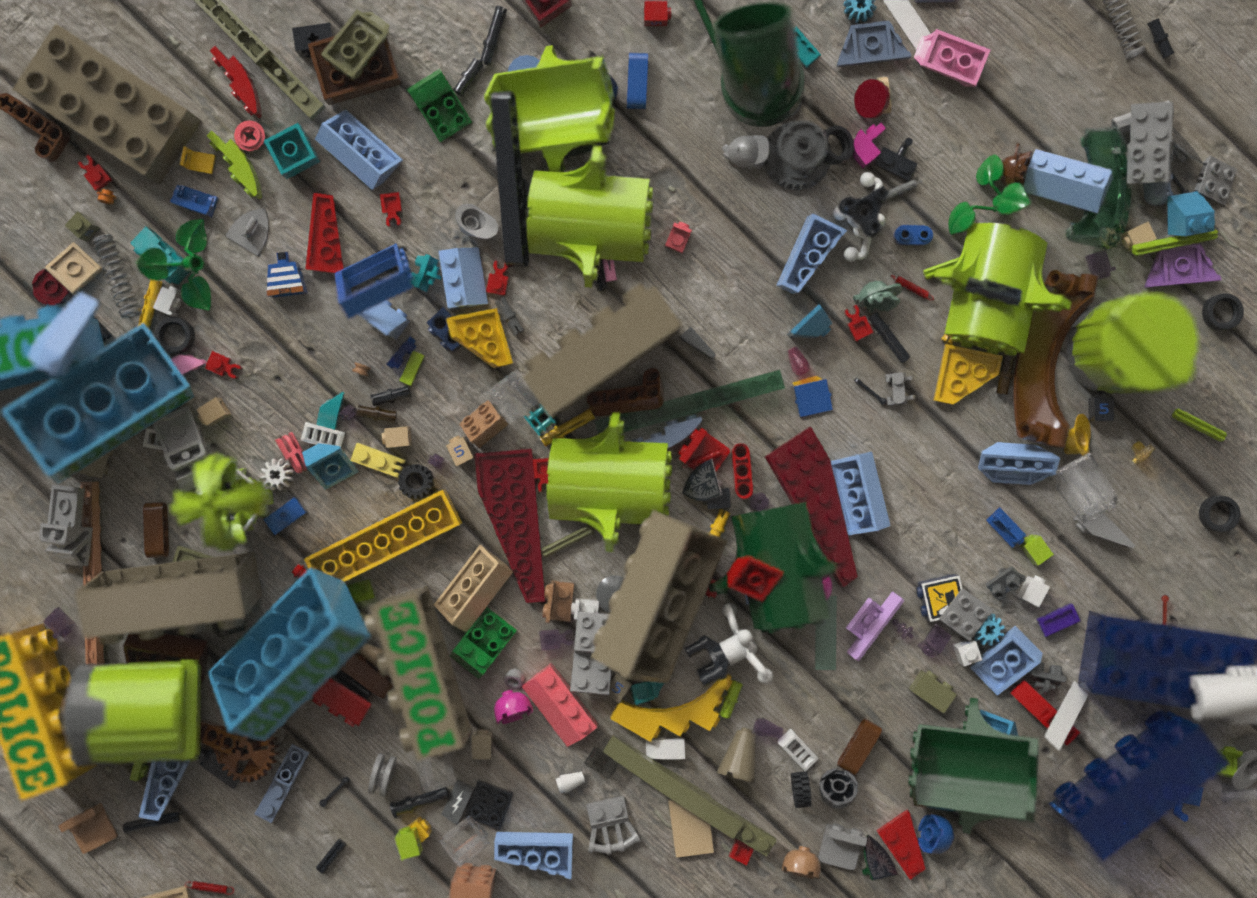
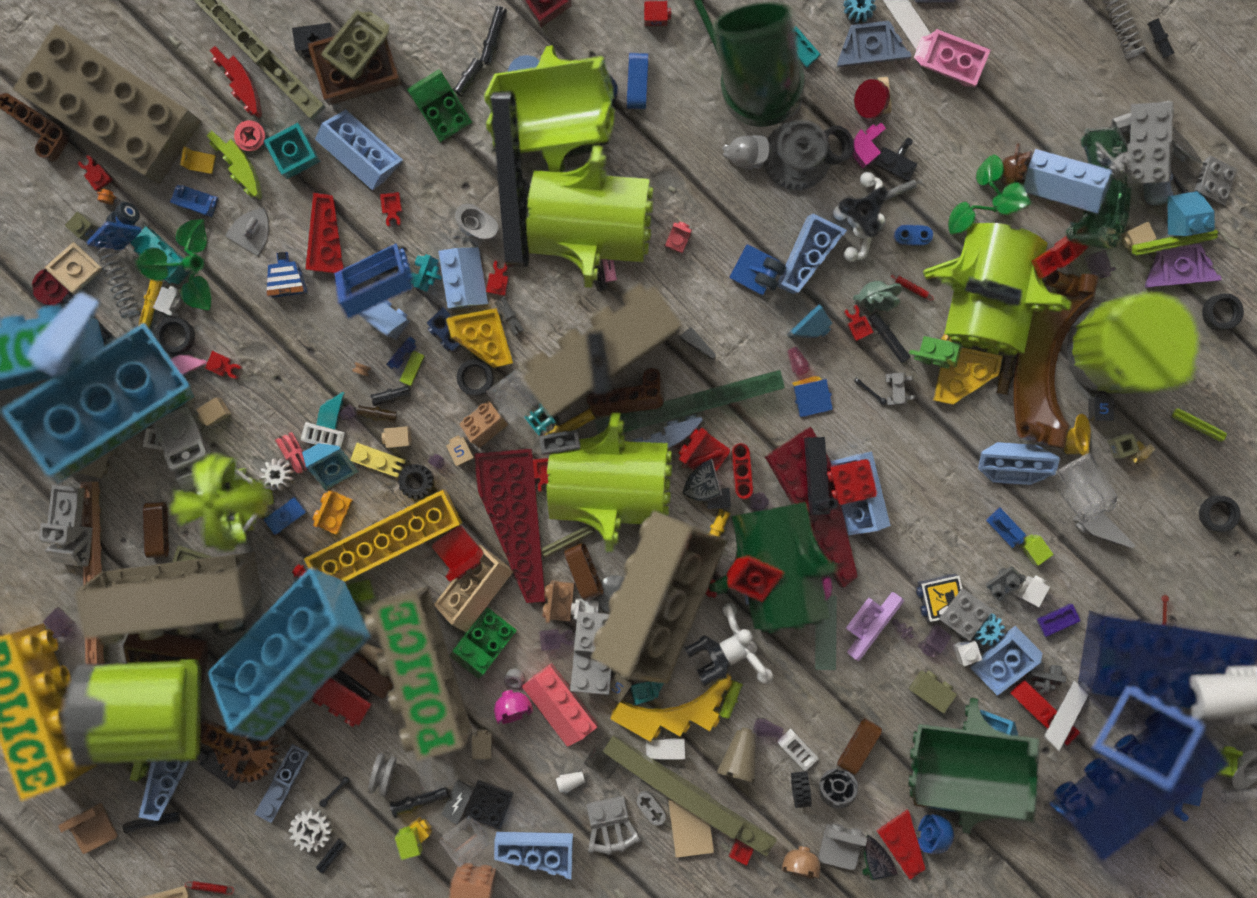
none -> blue plate [87,202,142,250]
none -> white gear [289,808,332,852]
none -> light orange bracket [312,490,353,534]
none -> red bracket [432,525,484,582]
none -> black tyre [456,359,494,396]
none -> dark grey slope [539,430,580,455]
none -> reddish brown beam [564,543,604,602]
none -> black piece [586,331,612,394]
none -> light grey beam [637,791,666,825]
none -> blue plate [729,244,787,295]
none -> black piece [804,437,838,515]
none -> red bracket [827,459,877,505]
none -> bright green bracket [909,336,962,369]
none -> red slope [1031,226,1092,278]
none -> blue window [1092,686,1205,793]
none -> light grey hinge [1096,142,1131,184]
none -> olive brick [1107,434,1140,458]

